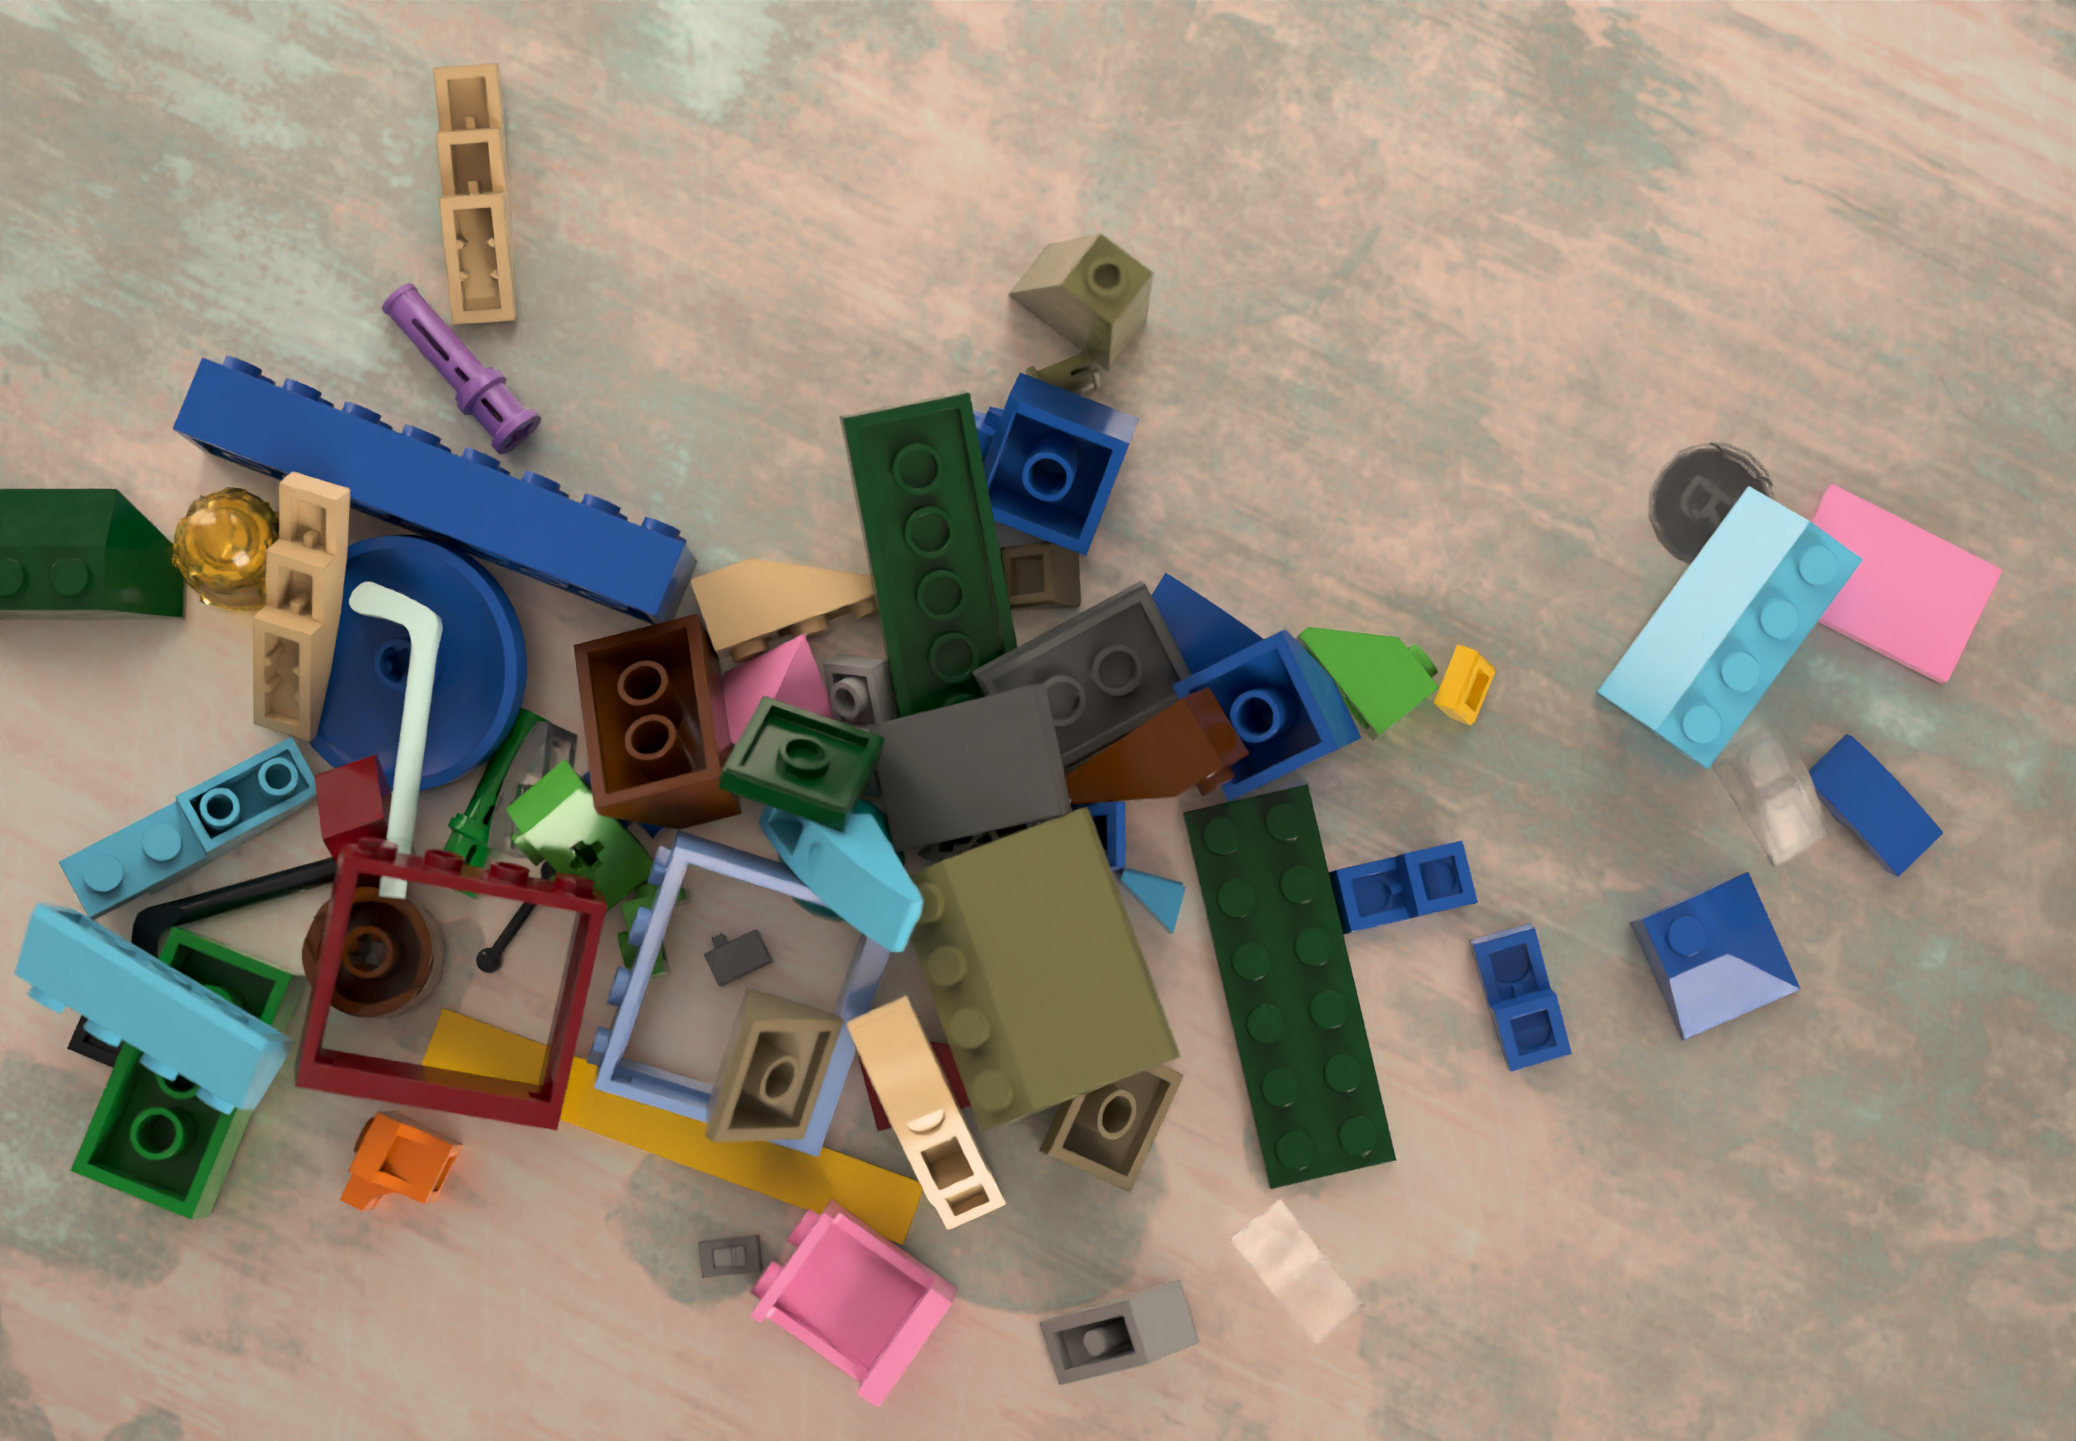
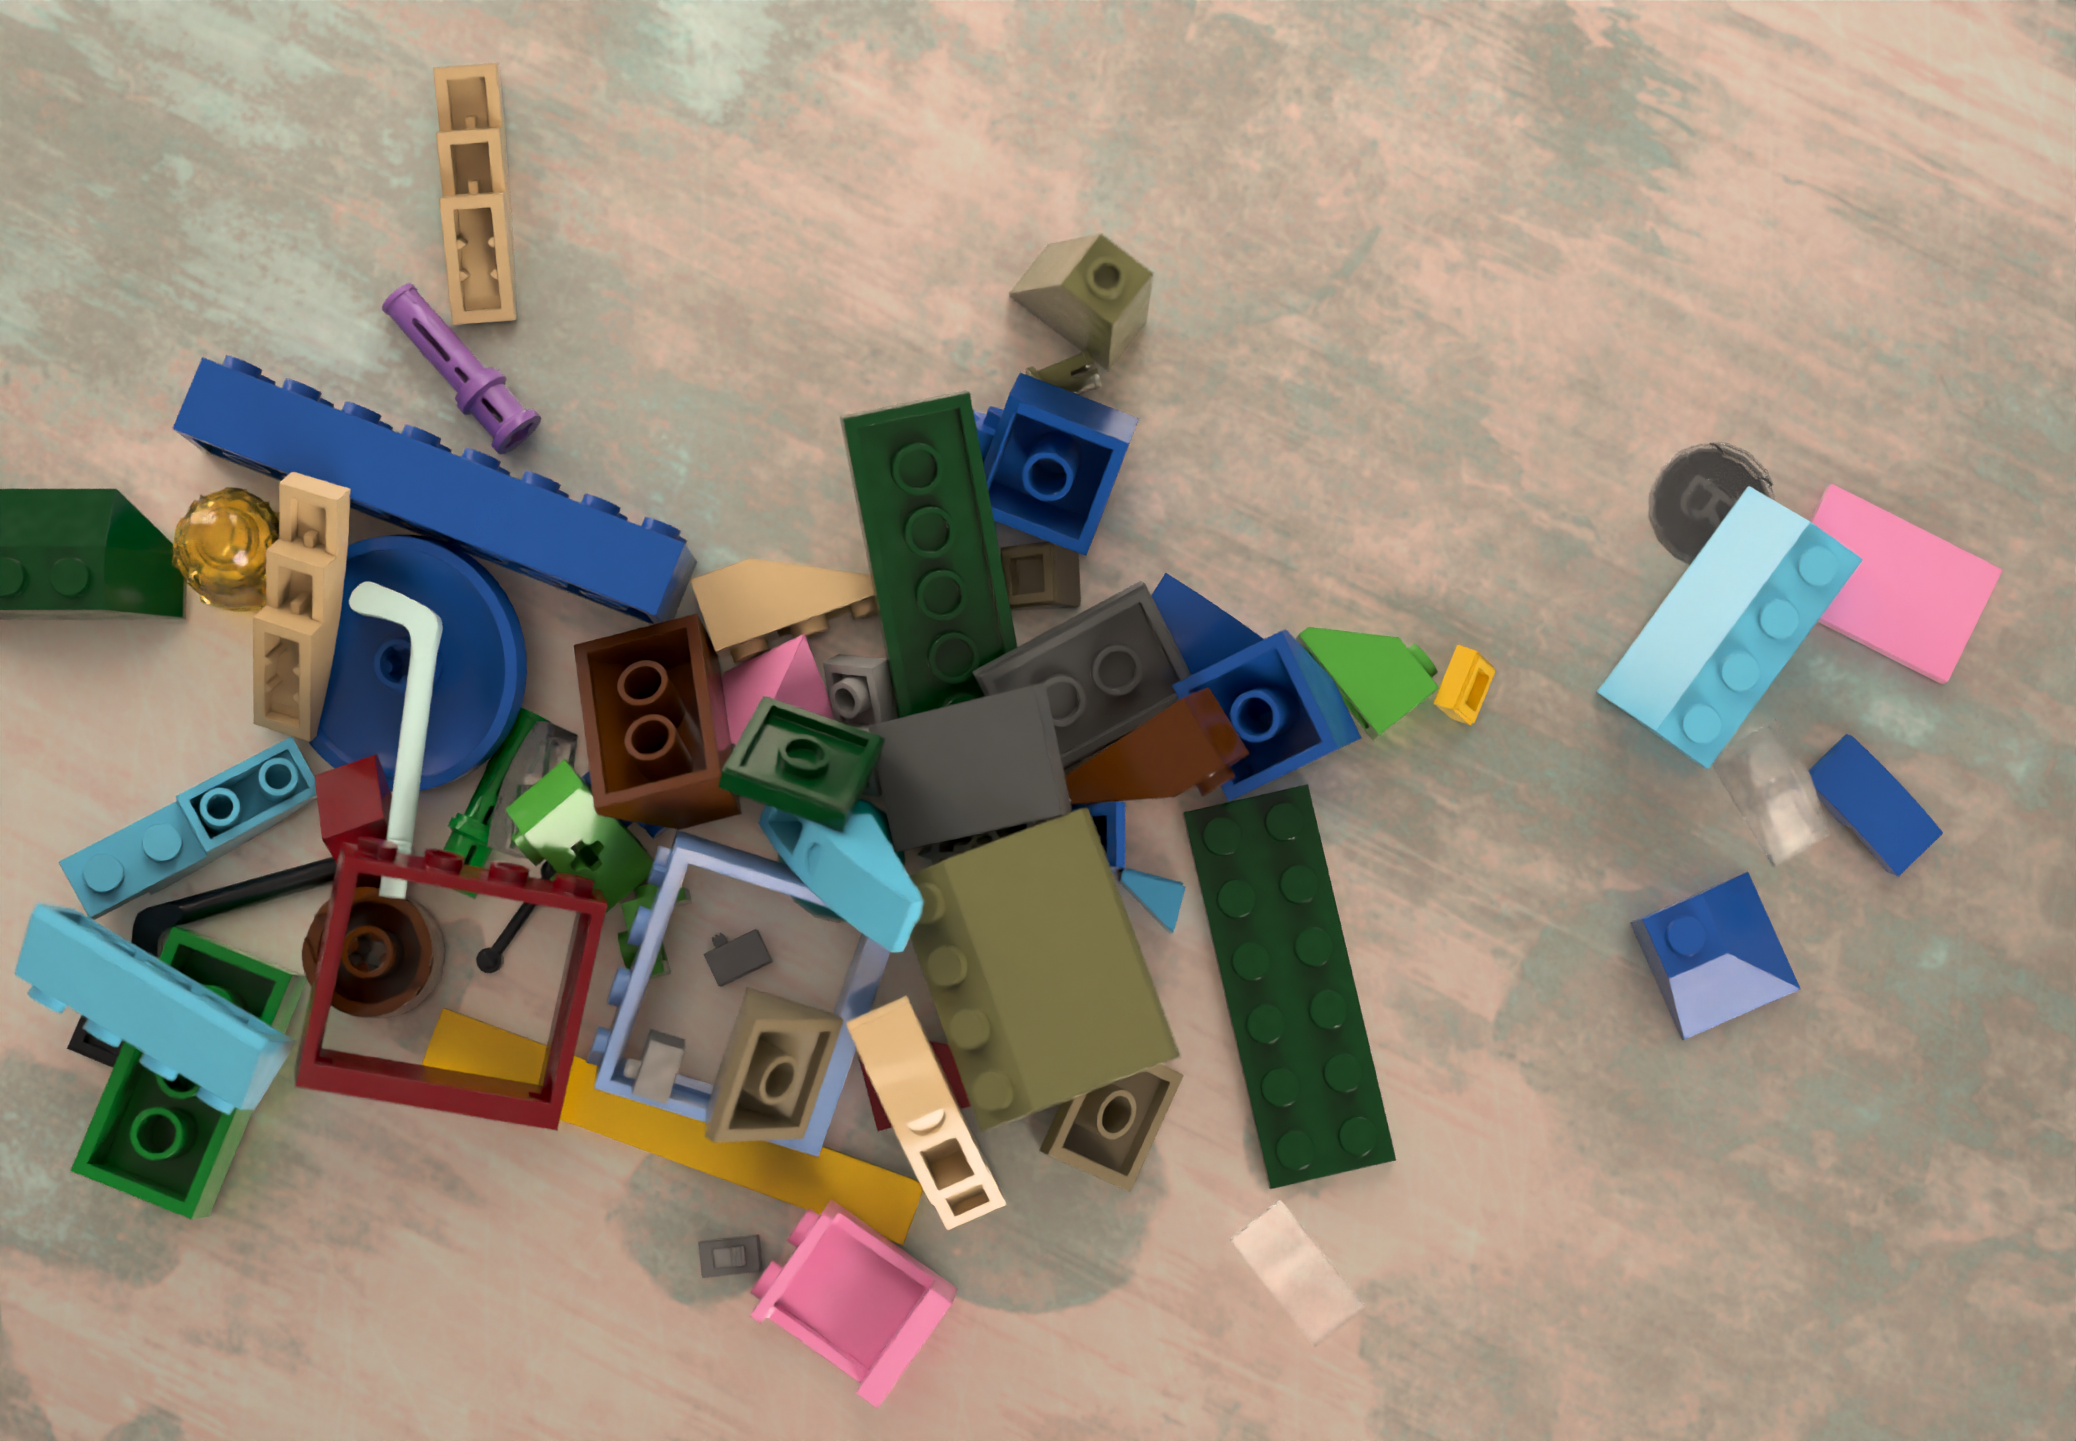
orange brick [340,1111,463,1211] -> none
light grey slope [1040,1280,1200,1385] -> none
blue slope [1329,840,1478,935] -> none
blue slope [1469,923,1572,1072] -> none
none -> flat silver piece [624,1029,685,1104]

